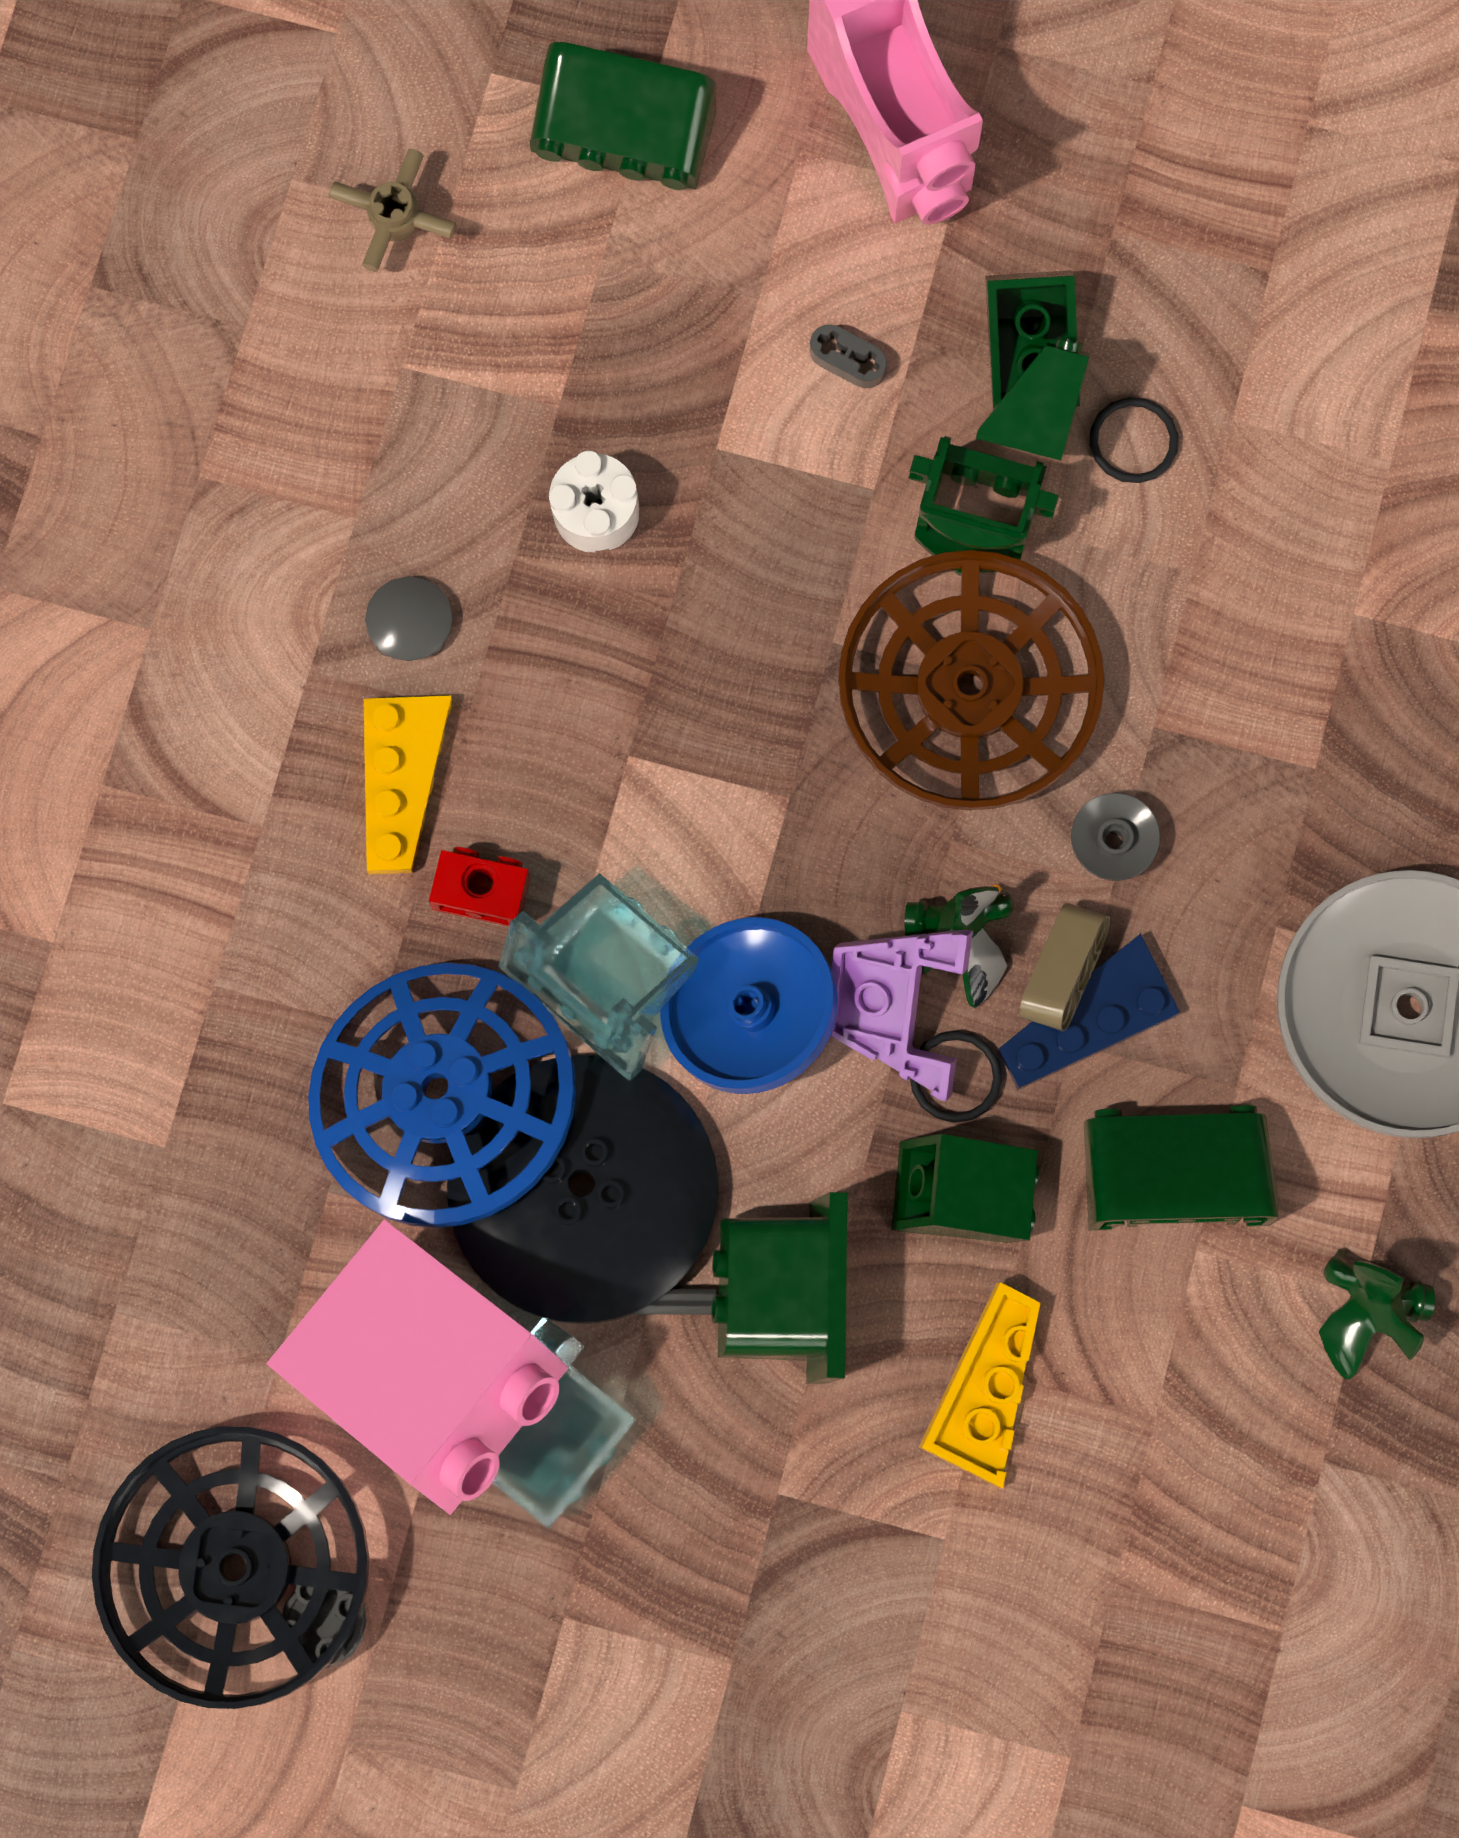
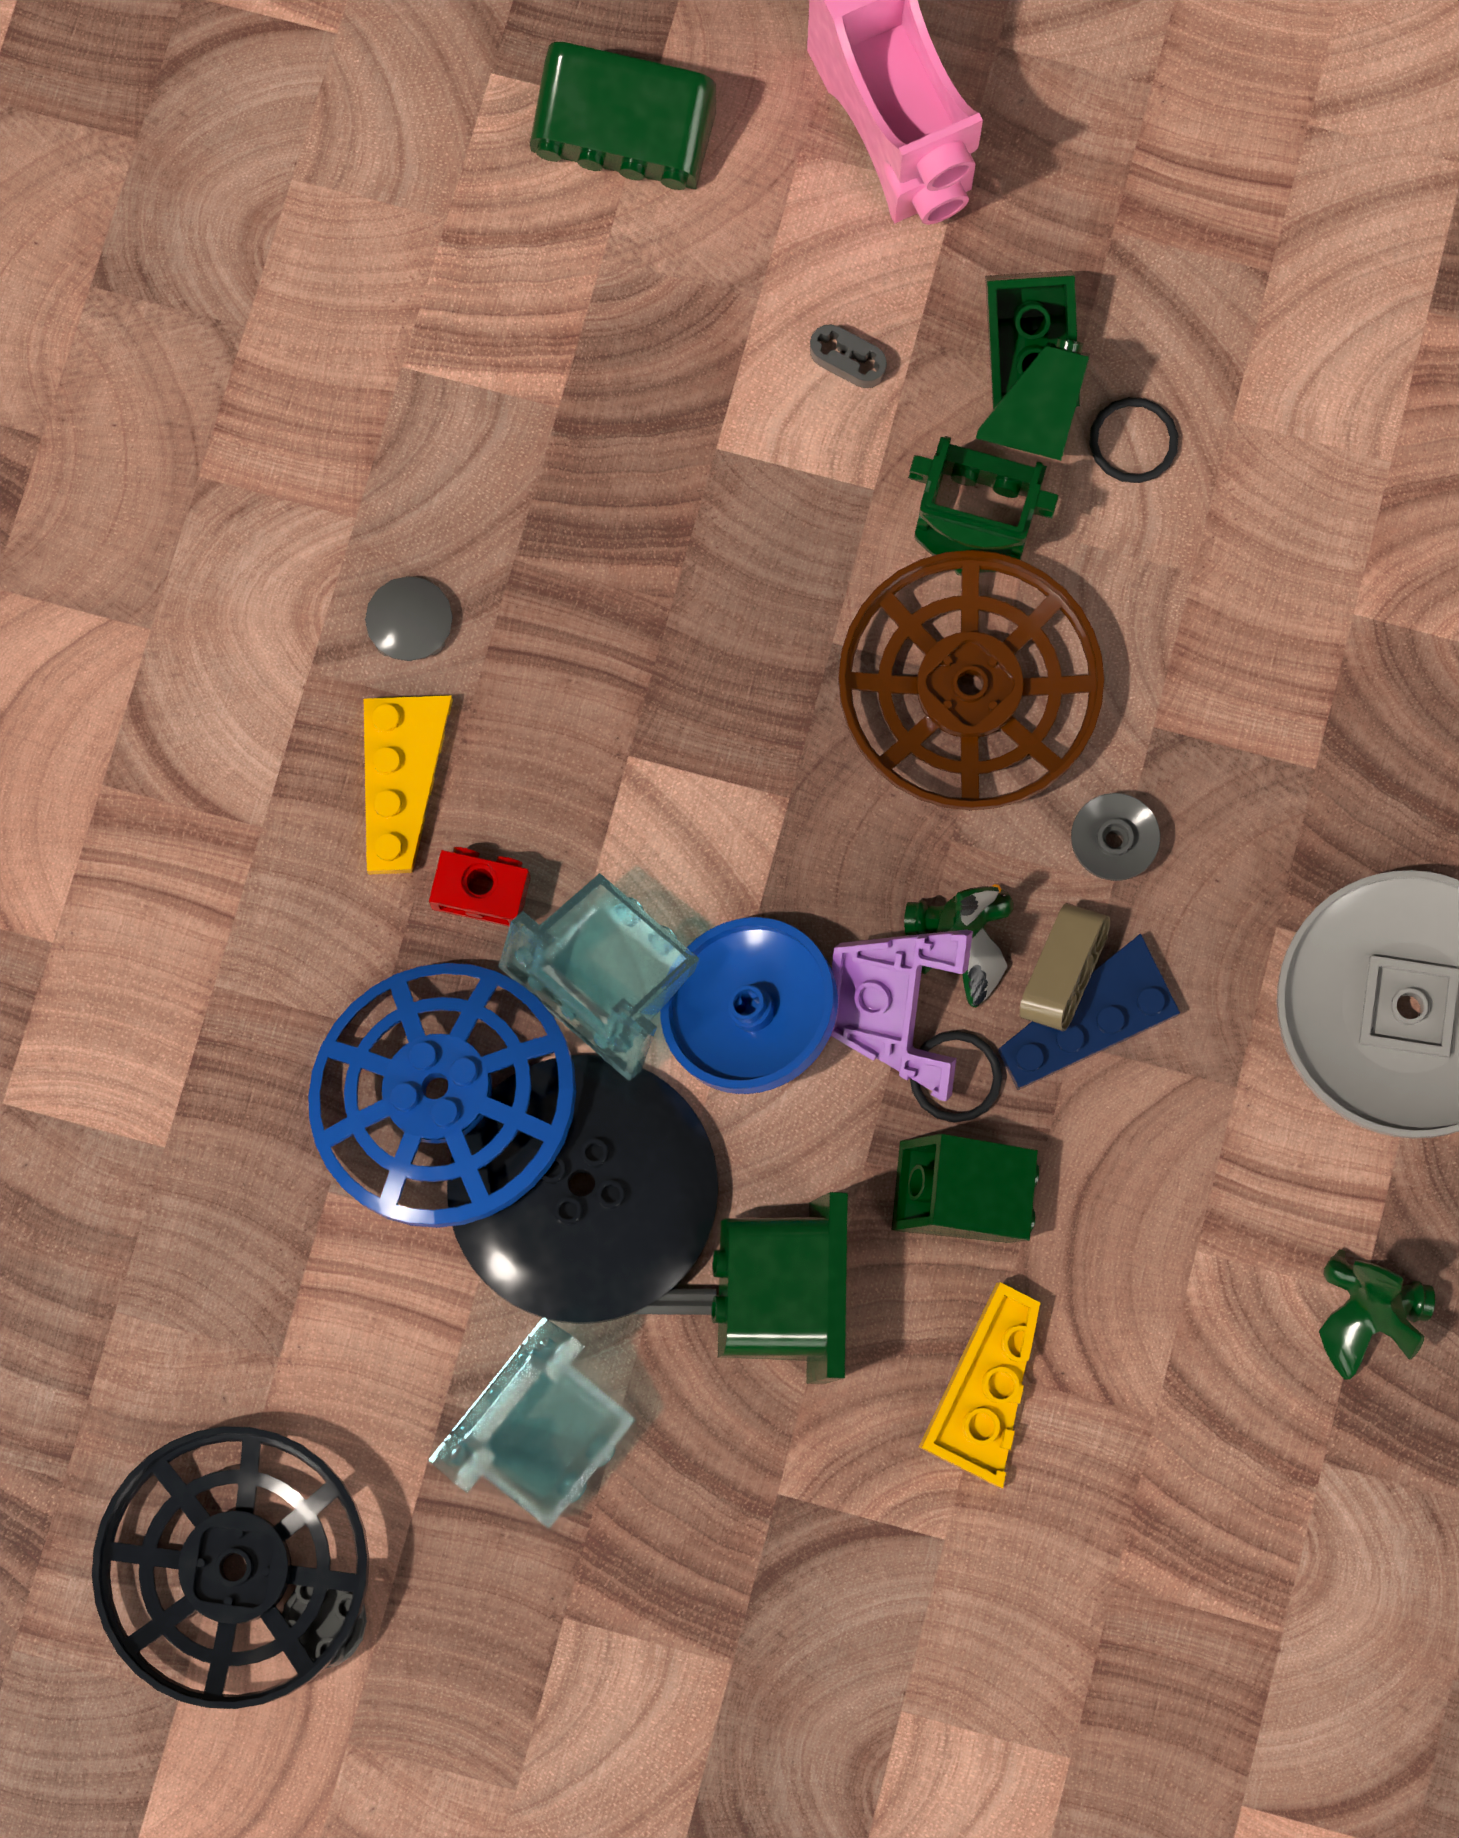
bright pink brick [266,1219,569,1515] -> none
dark tan bar [329,149,456,272] -> none
white brick [549,451,639,552] -> none
dark green windscreen [1084,1105,1279,1231] -> none

